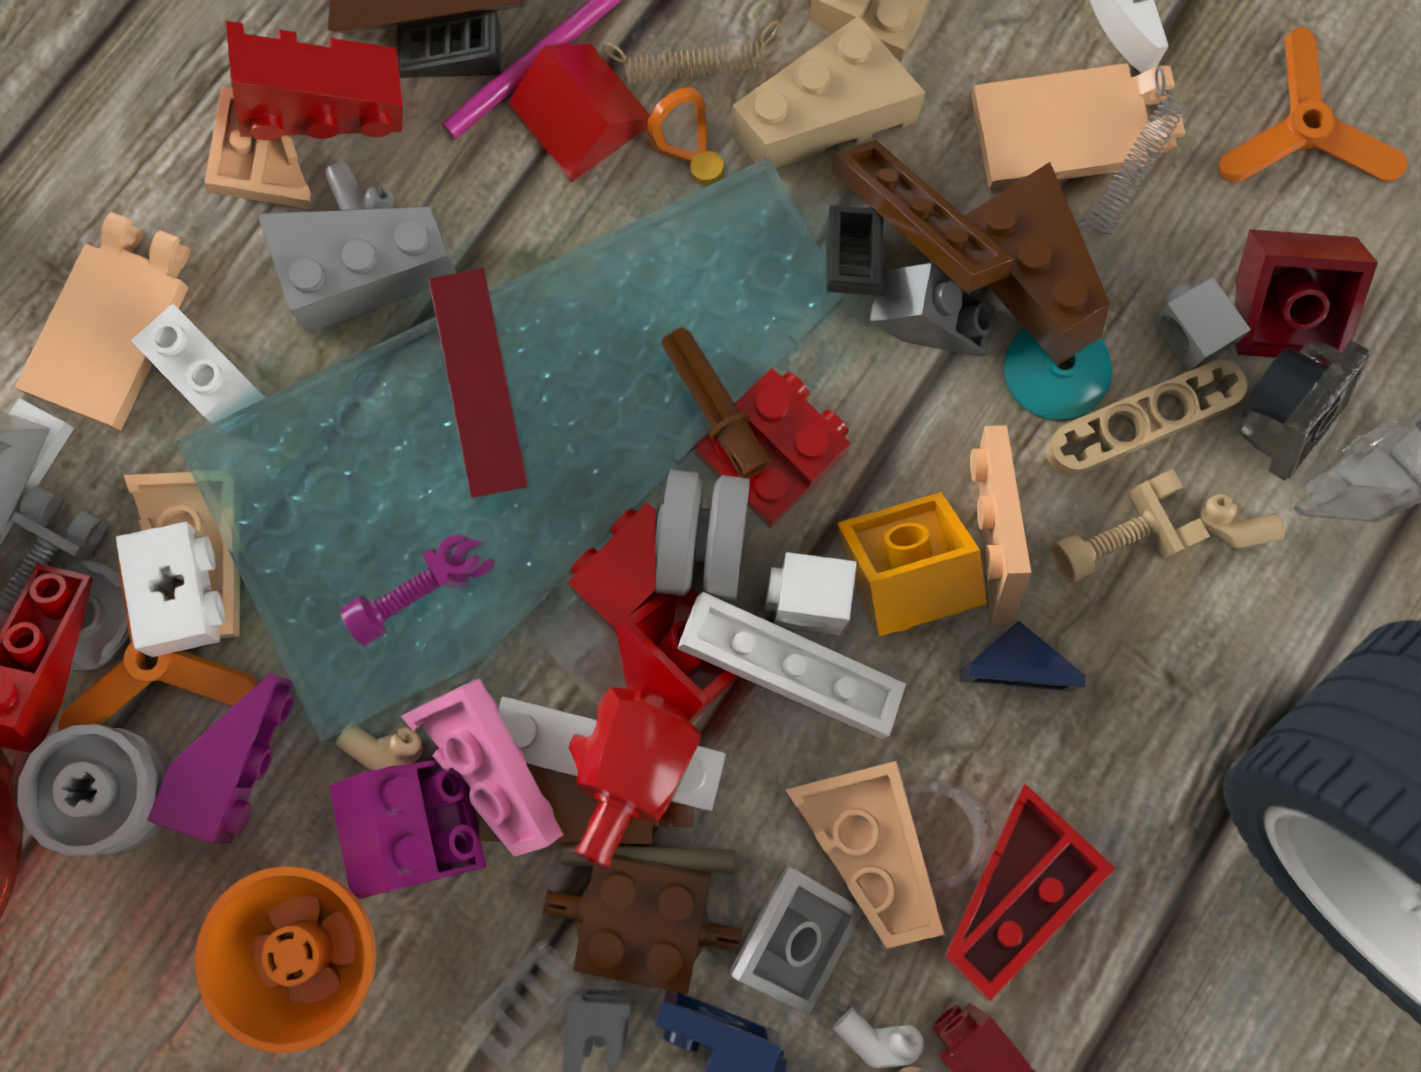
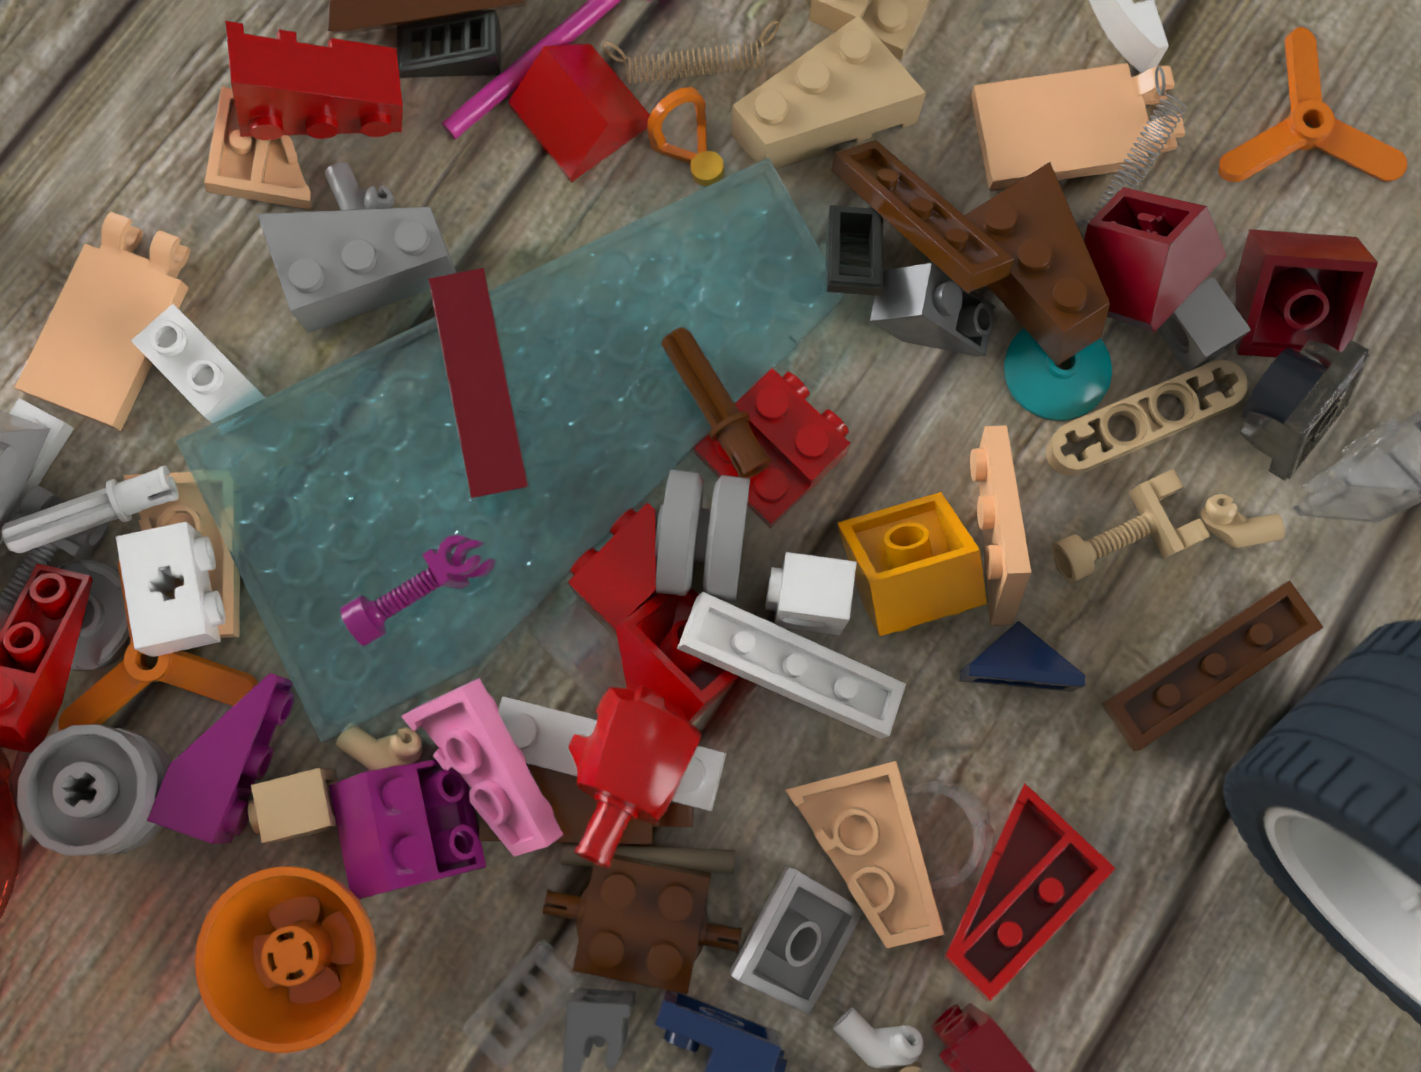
none -> white axle [1,466,179,553]
none -> tan brick [248,768,338,843]
none -> dark red slope [1084,187,1227,332]
none -> reddish brown plate [1101,581,1324,751]

